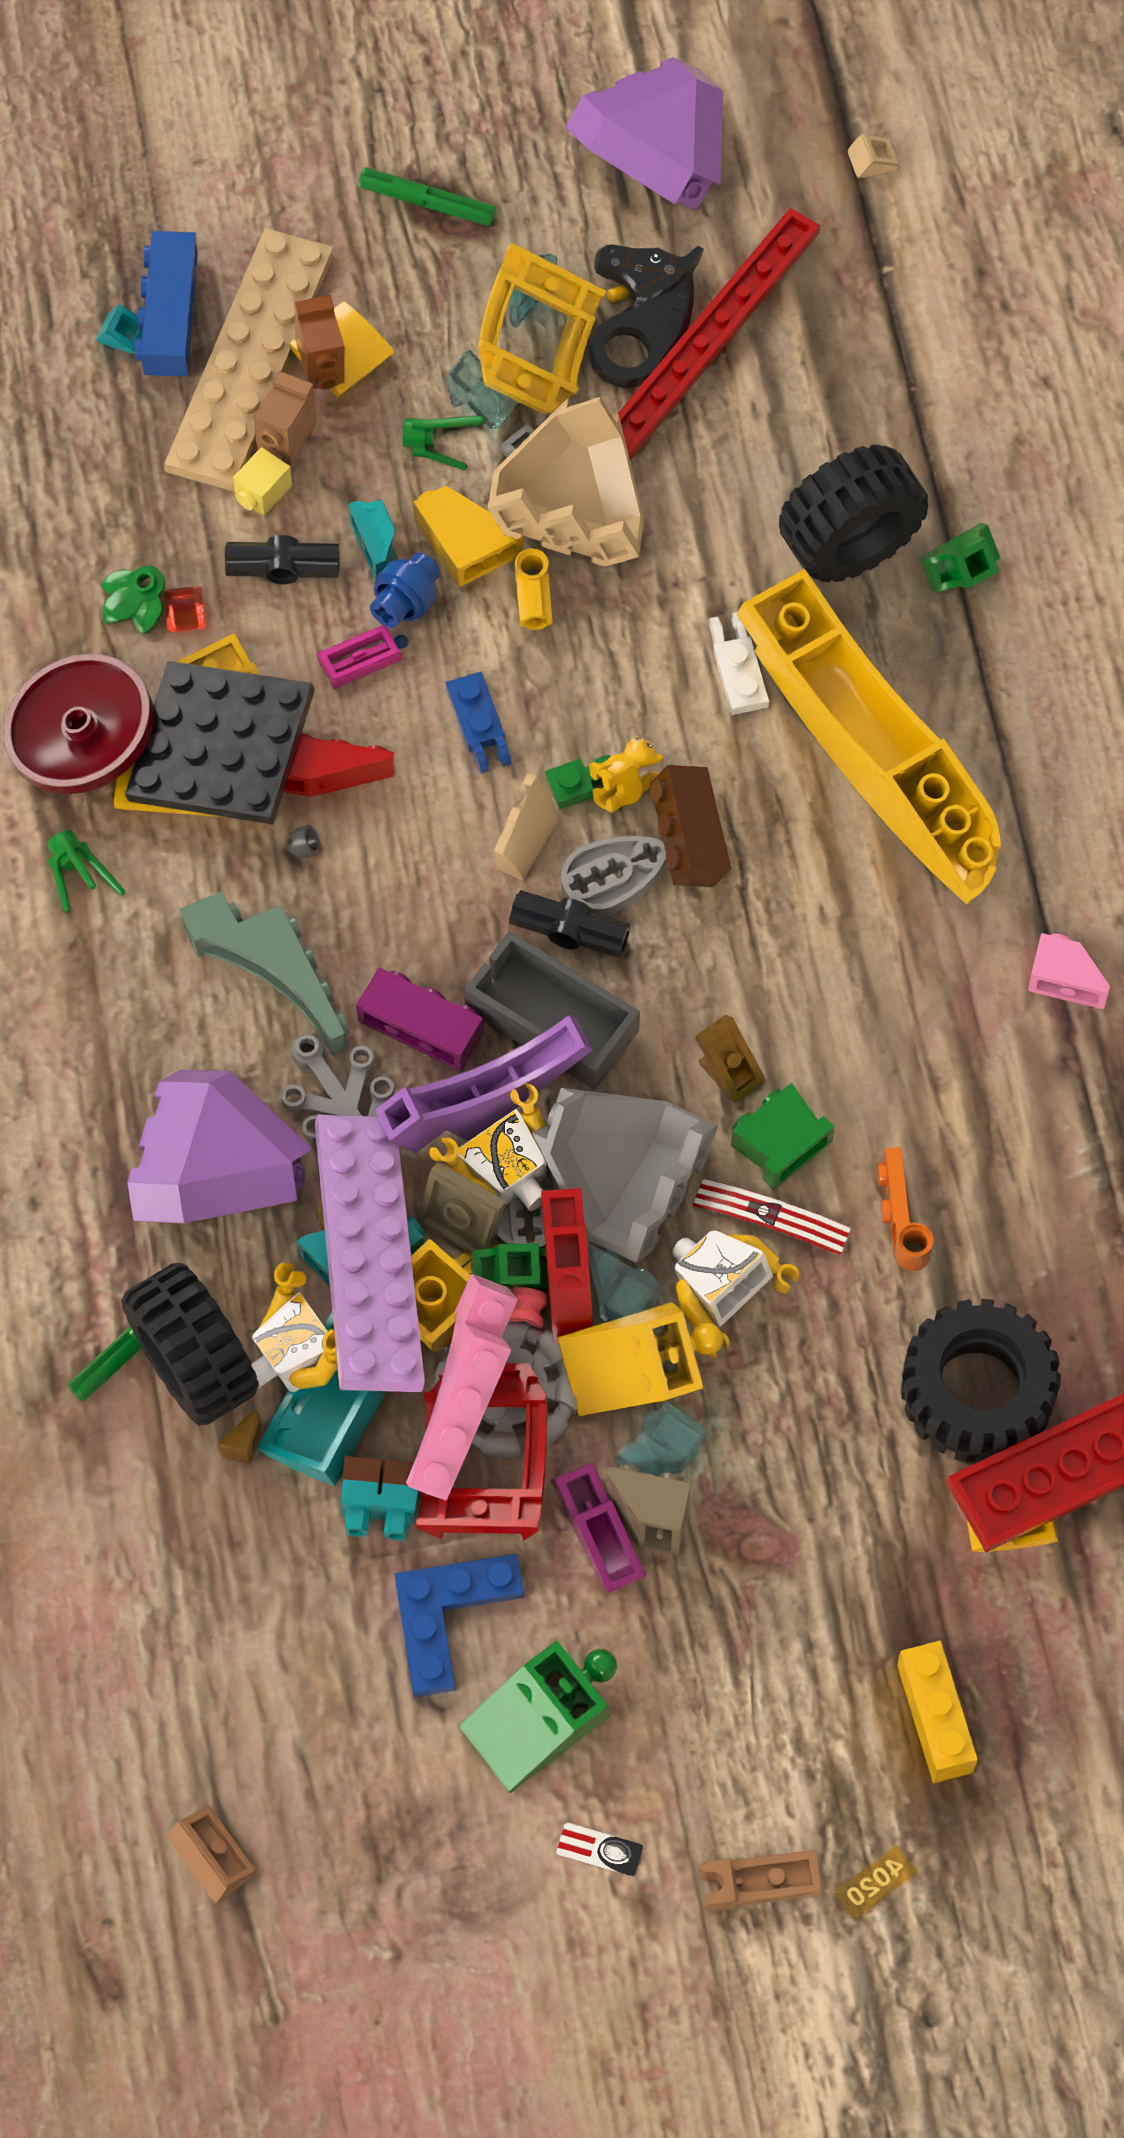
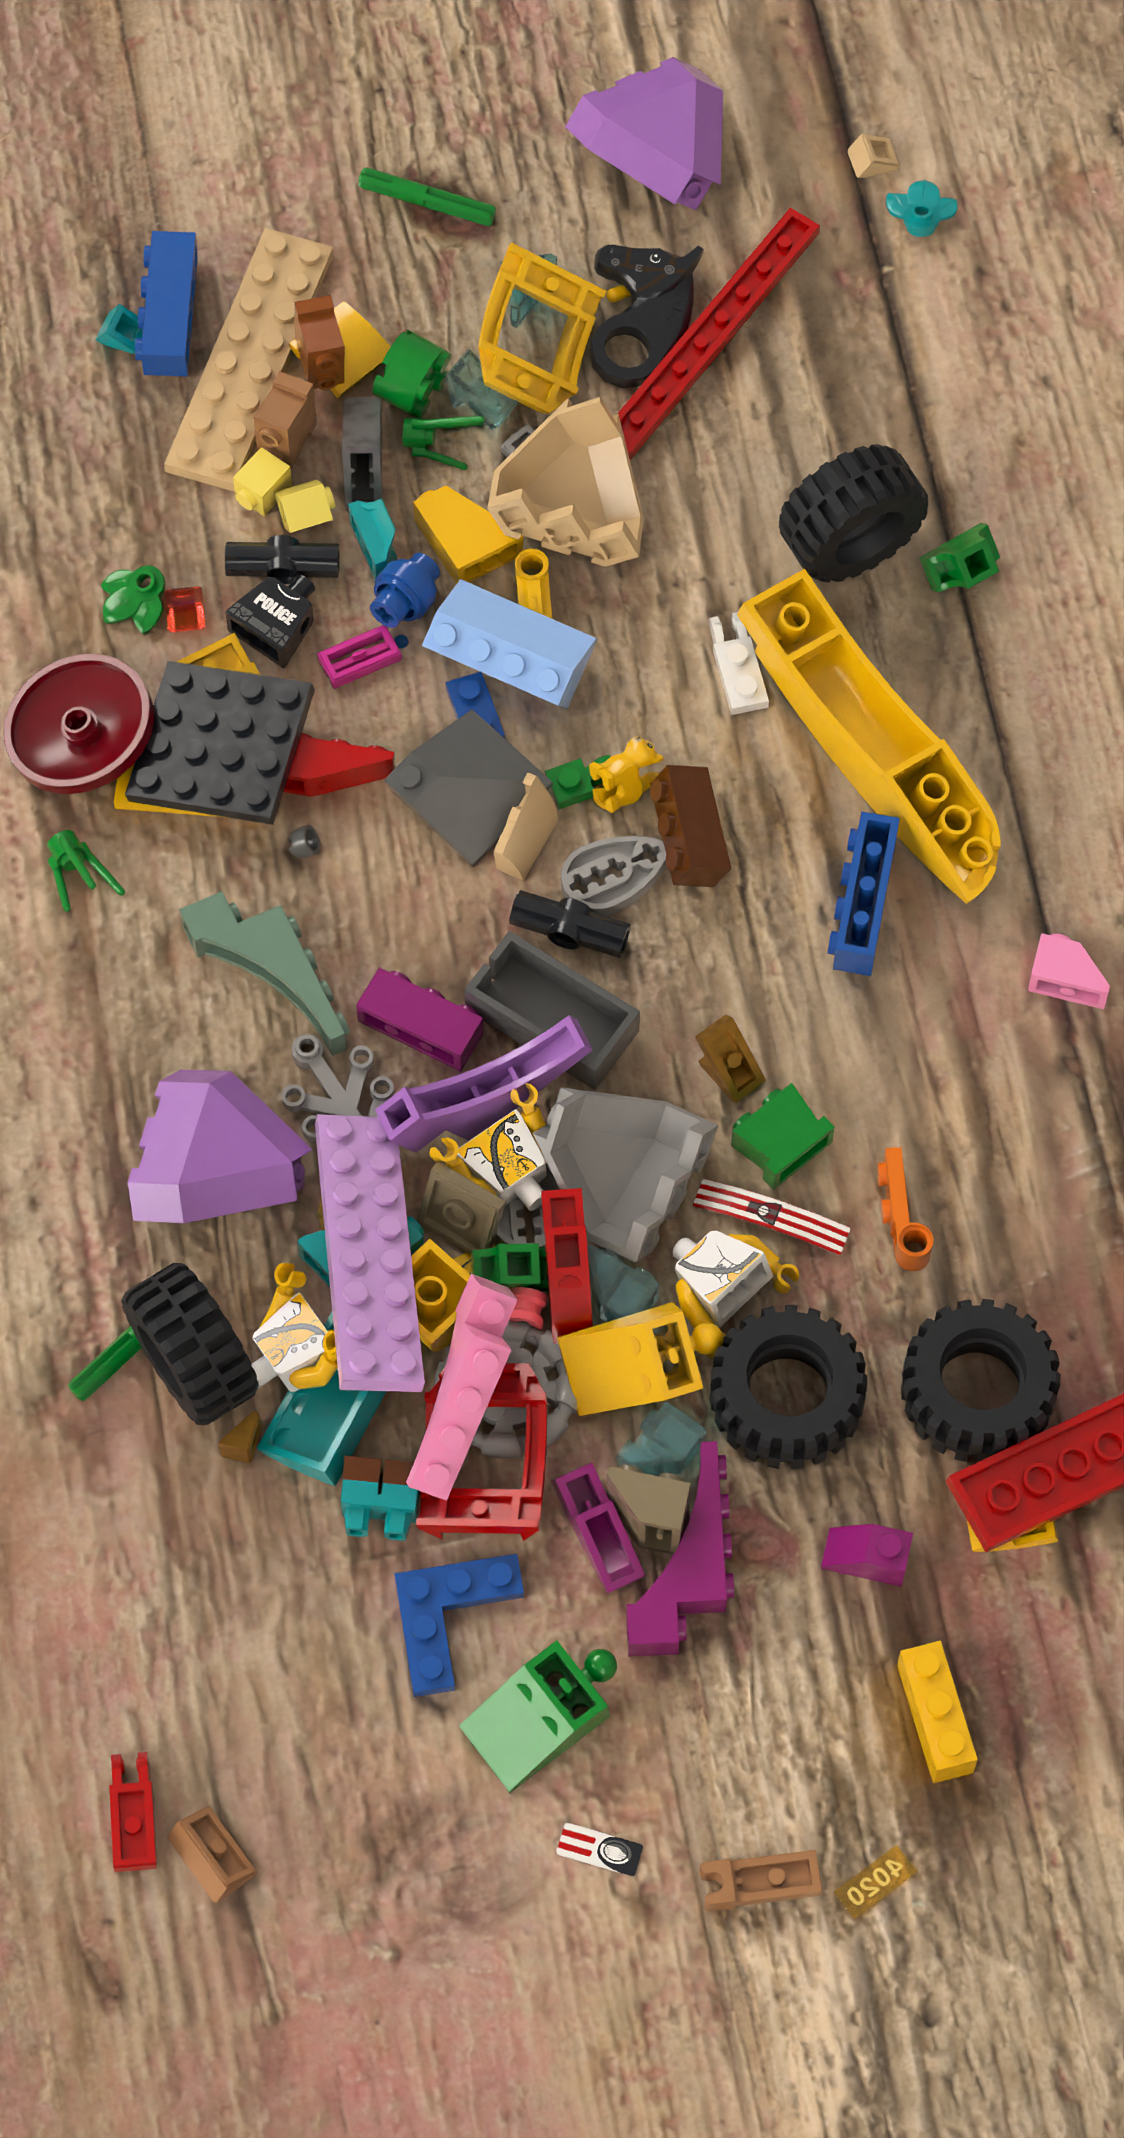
none -> red hinge [109,1752,157,1872]
none -> black torso [225,574,315,669]
none -> light yellow brick [274,479,335,533]
none -> flat silver slope [342,397,383,510]
none -> green brick [372,330,452,419]
none -> dark grey slope [384,709,554,867]
none -> light blue slope [422,579,597,709]
none -> magenta arch [626,1441,734,1657]
none -> black tyre [710,1305,868,1470]
none -> magenta slope [821,1524,913,1587]
none -> blue brick [827,811,900,976]
none -> teal plate [886,180,958,237]

